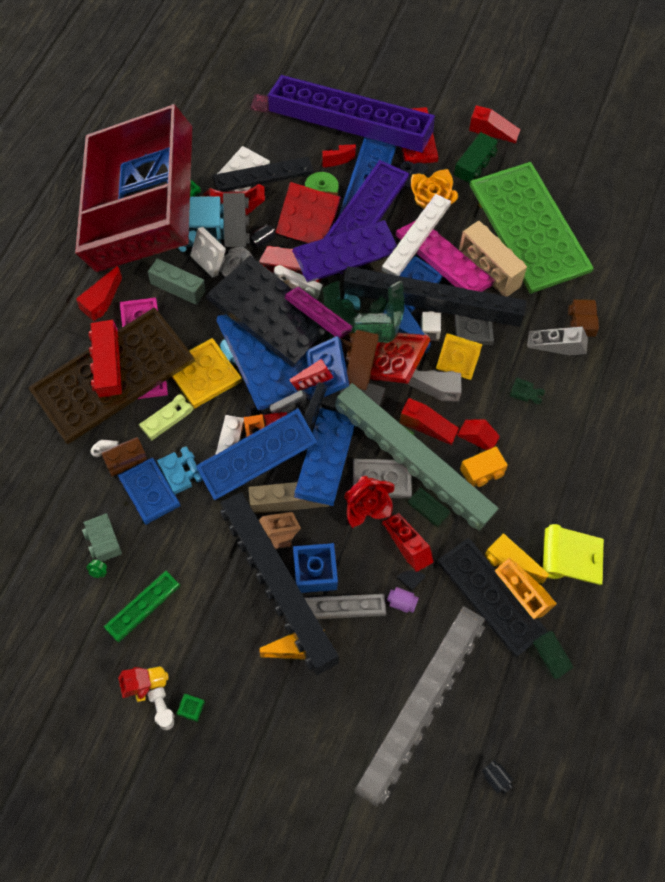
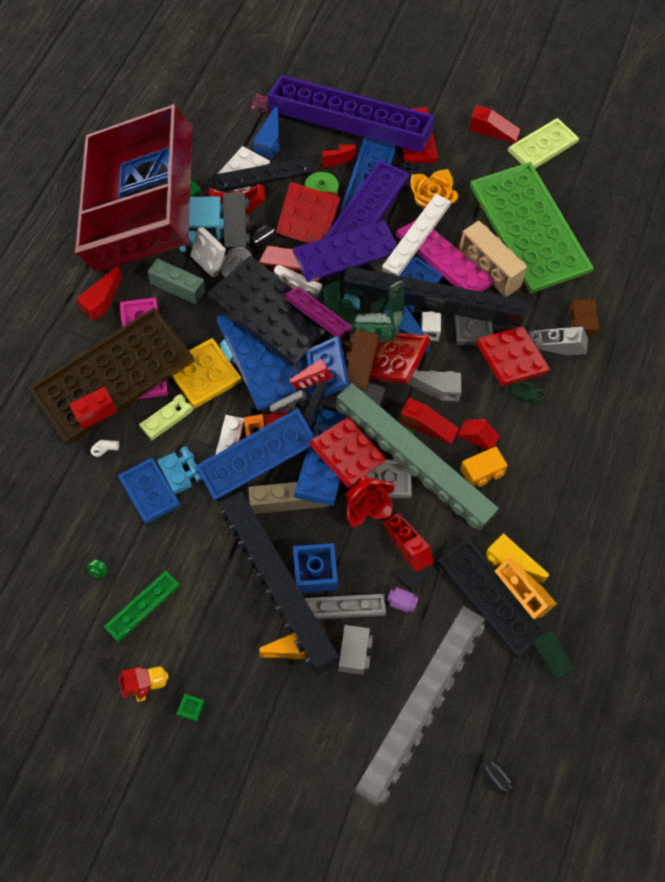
sand green brick [82,513,122,561] -> none
red brick [88,320,122,398] -> none
reddish brown brick [101,437,147,477] -> none
white leg [147,687,175,730] -> none
medium nougat slope [259,512,301,549] -> none
clear green tile [408,488,451,528] -> none
yellow bracket [436,333,483,380] -> none
dark green brick [454,132,498,183] -> none
neon yellow door [543,524,604,585] -> none
none -> red brick [69,387,118,429]
none -> blue slope [253,107,280,159]
none -> red plate [309,417,387,488]
none -> light grey brick [338,625,373,675]
none -> red plate [476,327,550,386]
none -> yellowish green tile [508,118,579,168]

